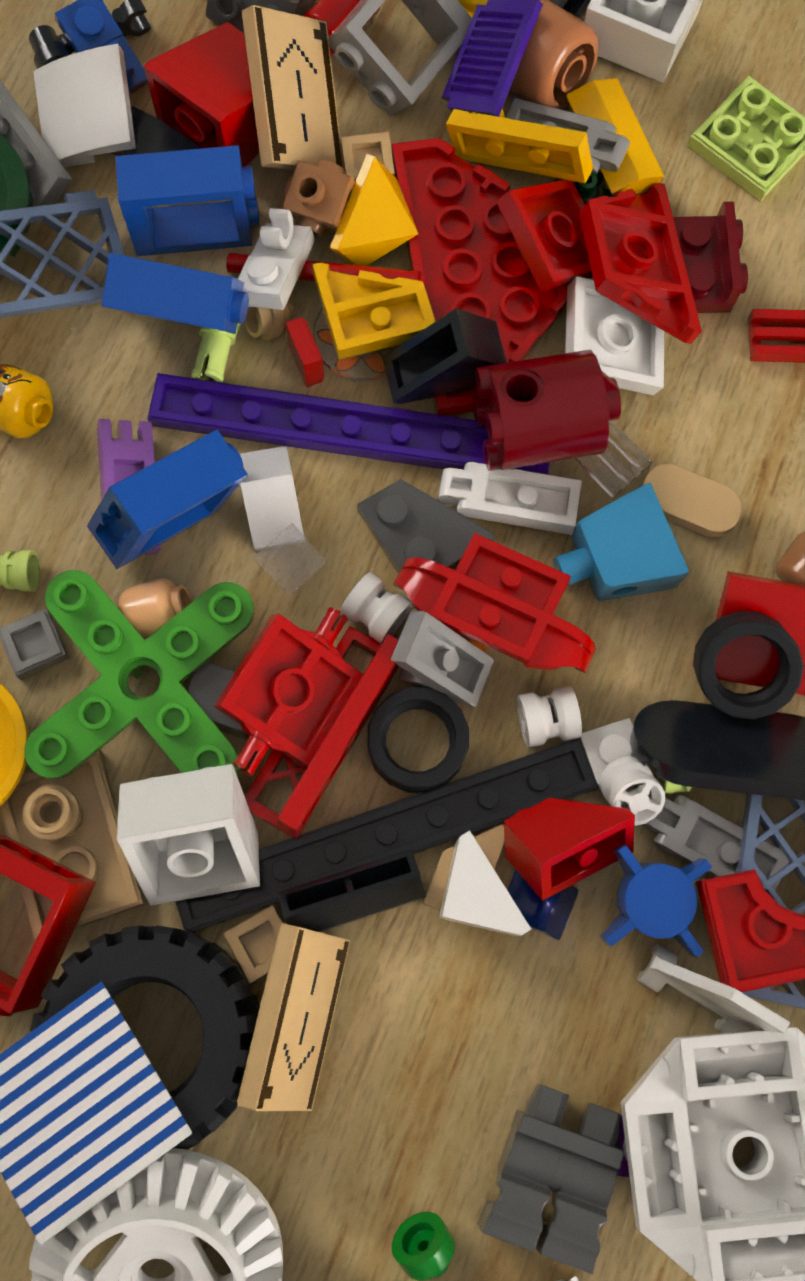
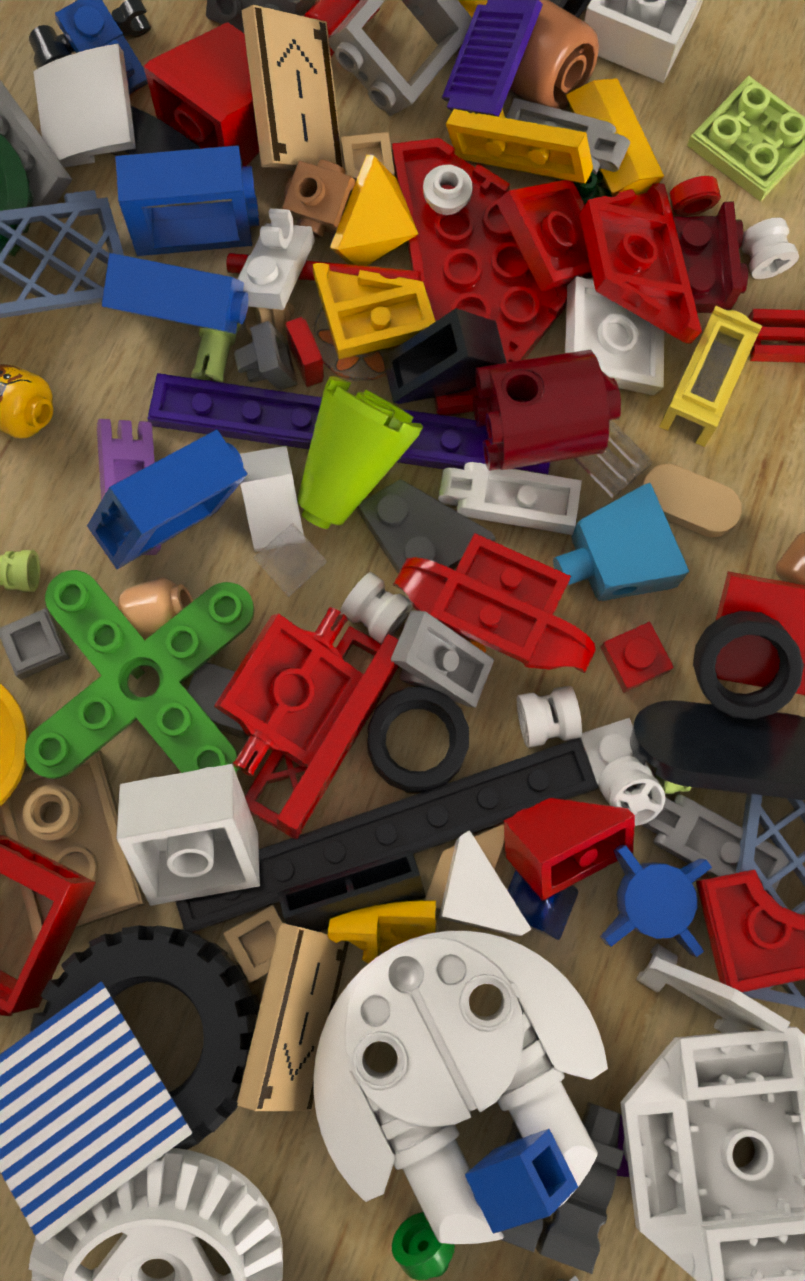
none -> light grey tile [234,321,297,391]
none -> lime cone [297,376,423,529]
none -> white piece [313,930,608,1244]
none -> yellow slope [328,901,437,964]
none -> white plate [423,165,473,215]
none -> blue brick [465,1129,578,1234]
none -> red plate [600,621,674,693]
none -> light yellow window [659,306,762,447]
none -> red tile [669,176,721,216]
none -> white wheel [741,218,799,279]

